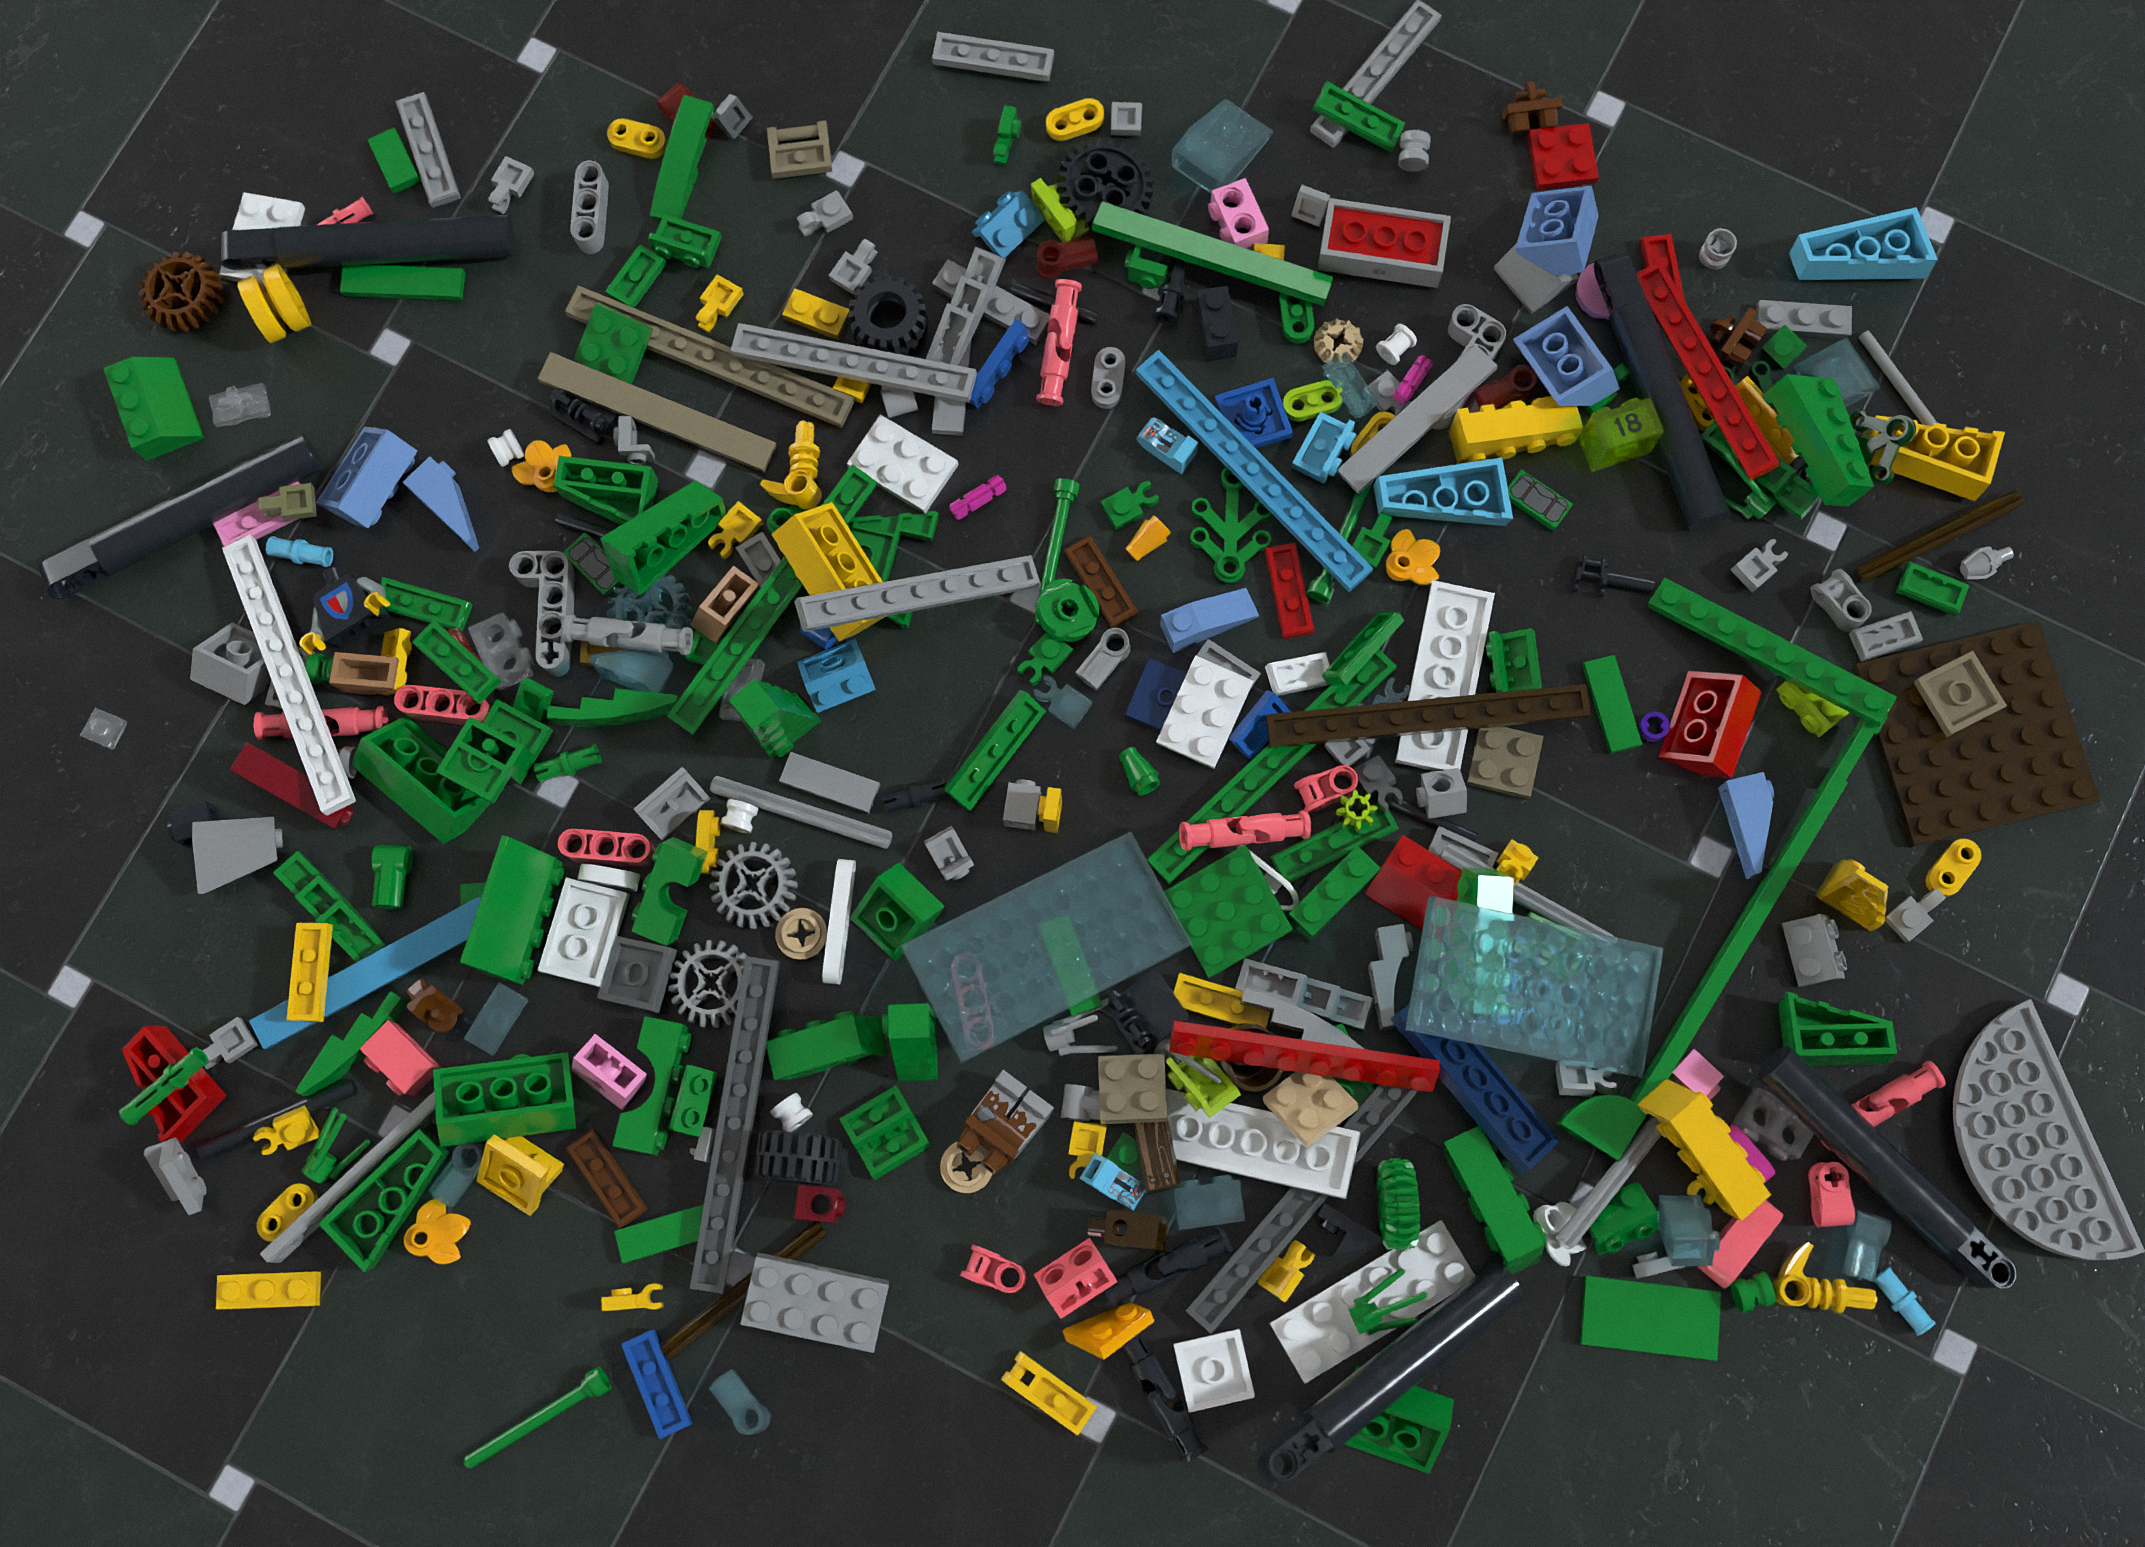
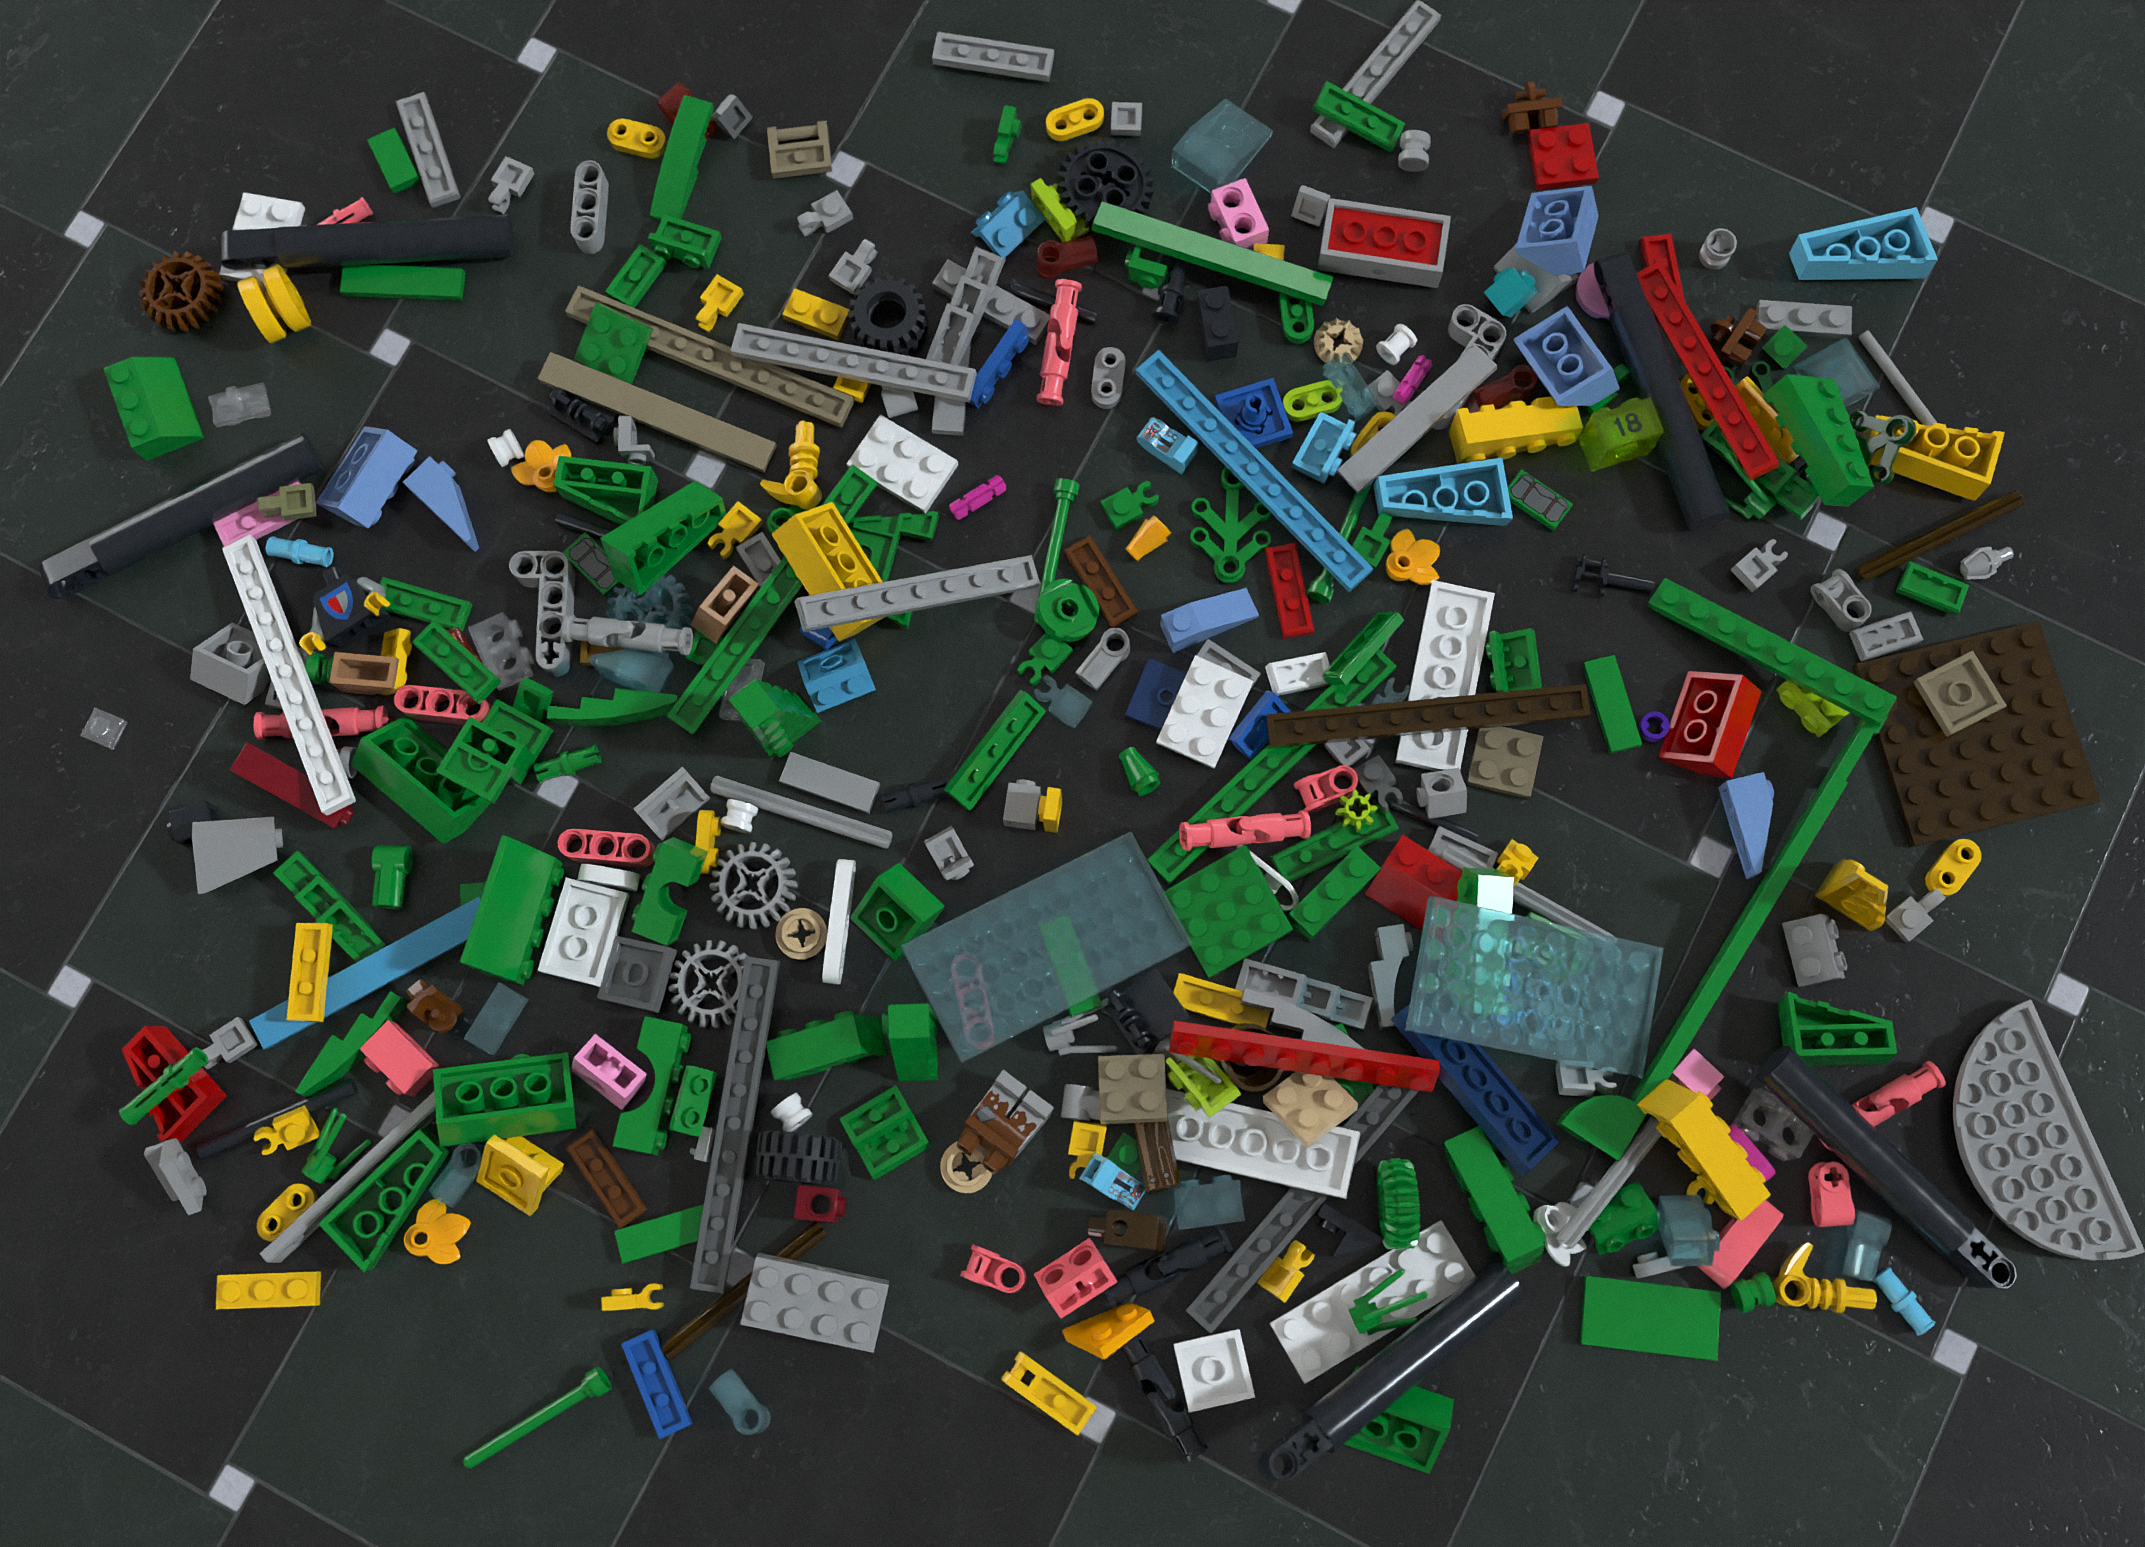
none -> teal brick [1484,267,1539,318]

